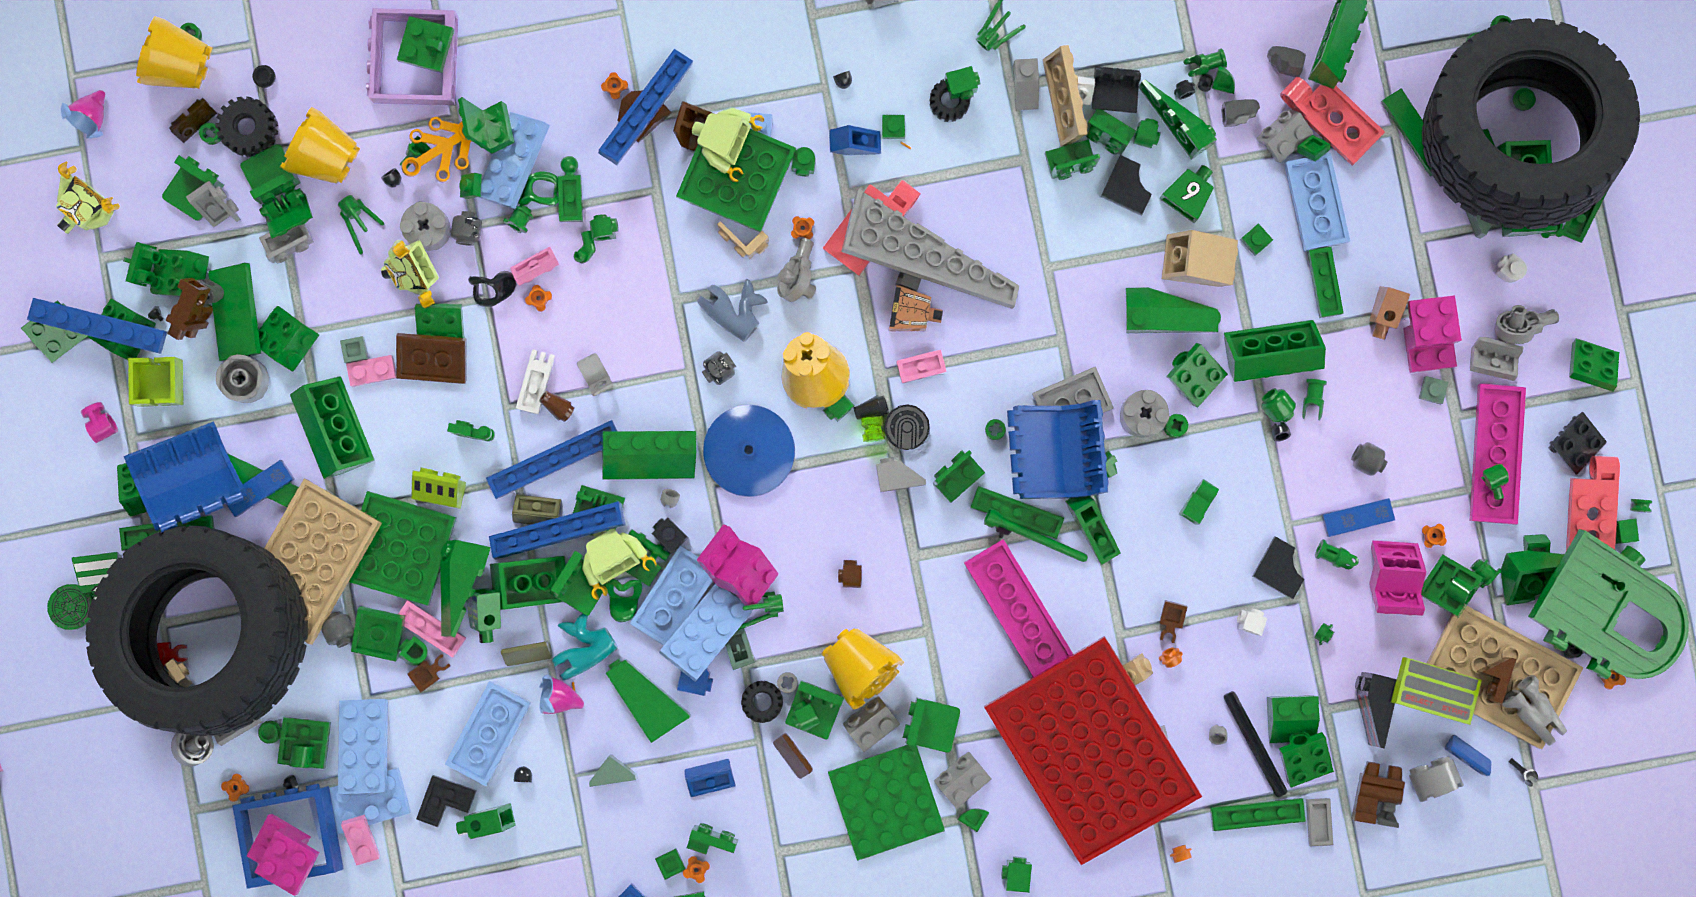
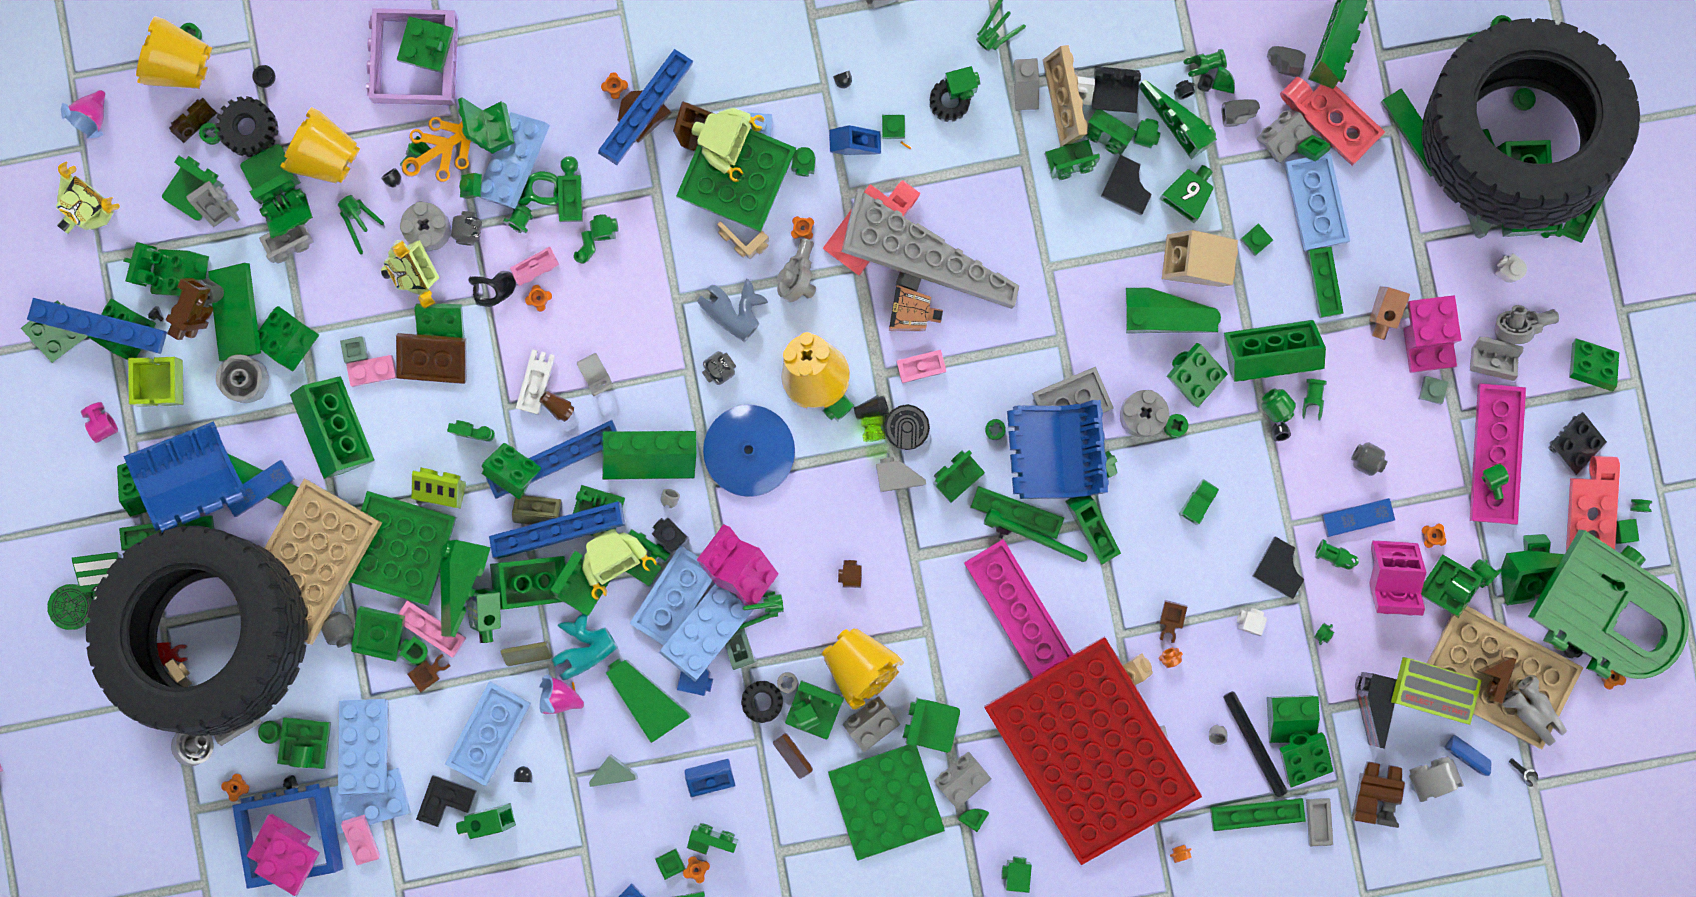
green piece [605,579,642,623] -> none
none -> green bracket [481,443,541,500]

